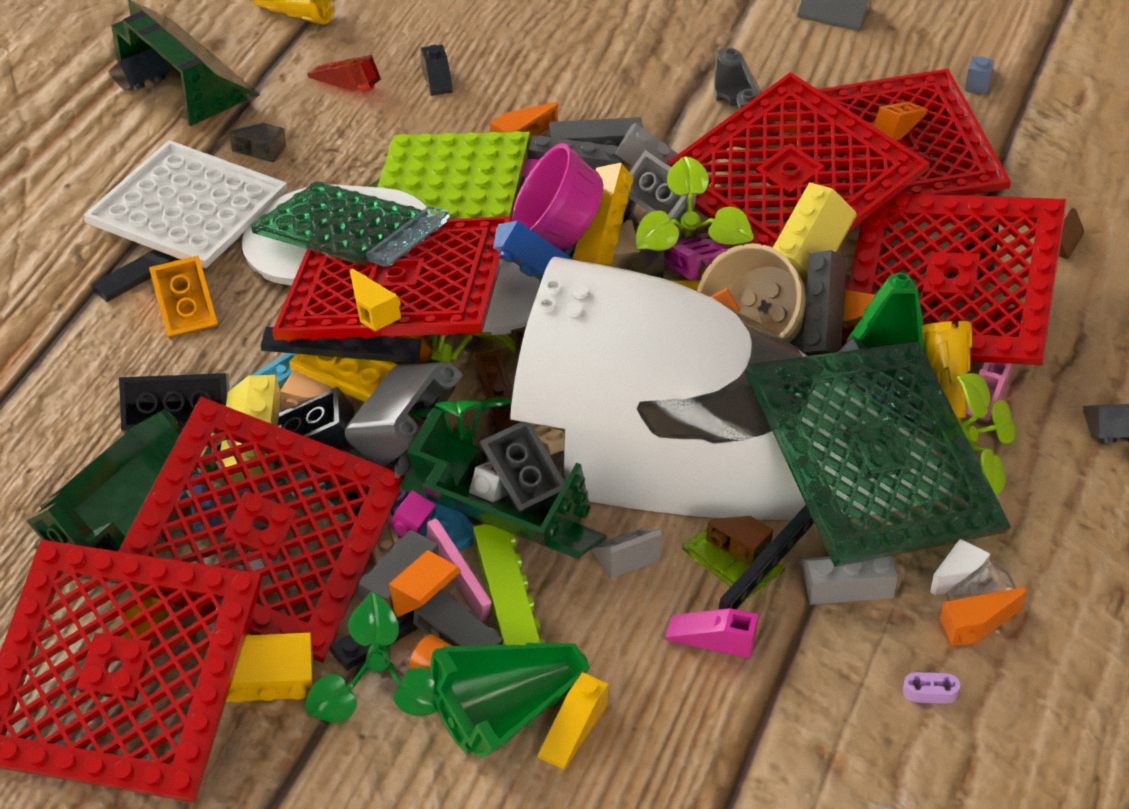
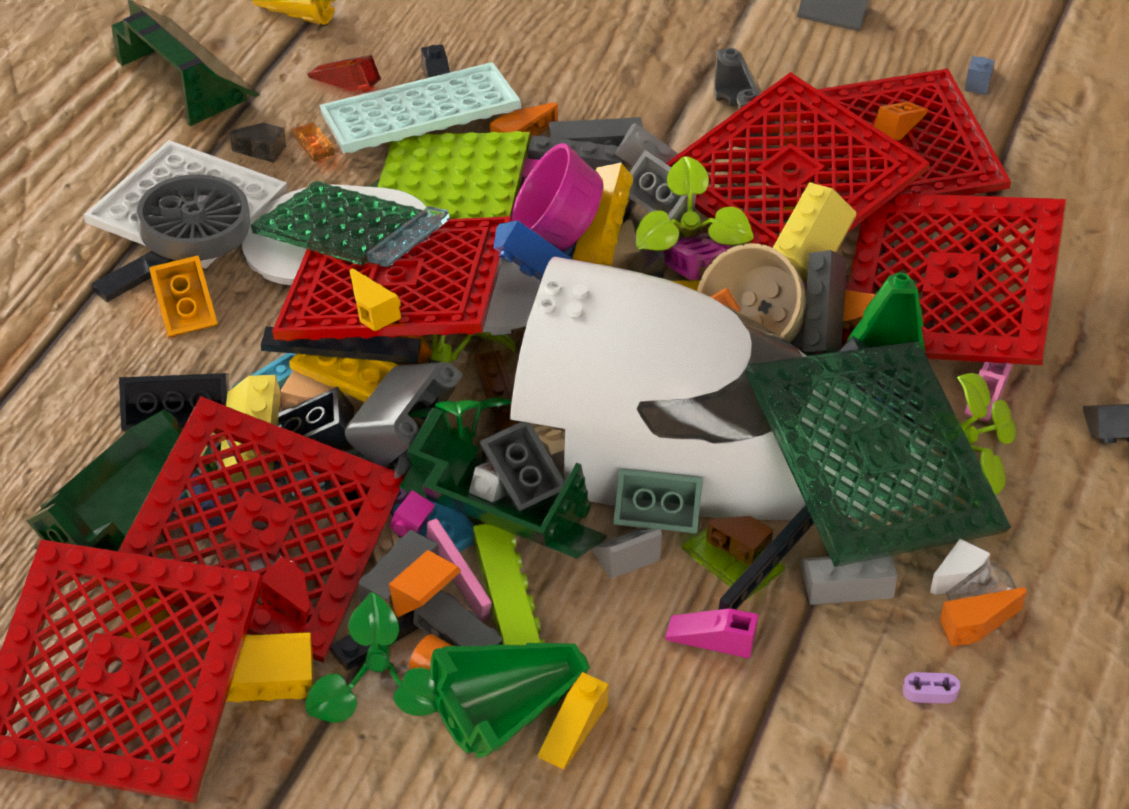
black slope [108,48,171,92] -> none
yellow cone [921,321,972,425] -> none
reddish brown slope [1059,208,1084,259] -> none
none -> dark grey piece [137,174,250,261]
none -> red slope [259,556,309,626]
none -> clear orange plate [293,122,335,162]
none -> light aqua plate [320,62,521,153]
none -> sand green slope [613,469,703,534]

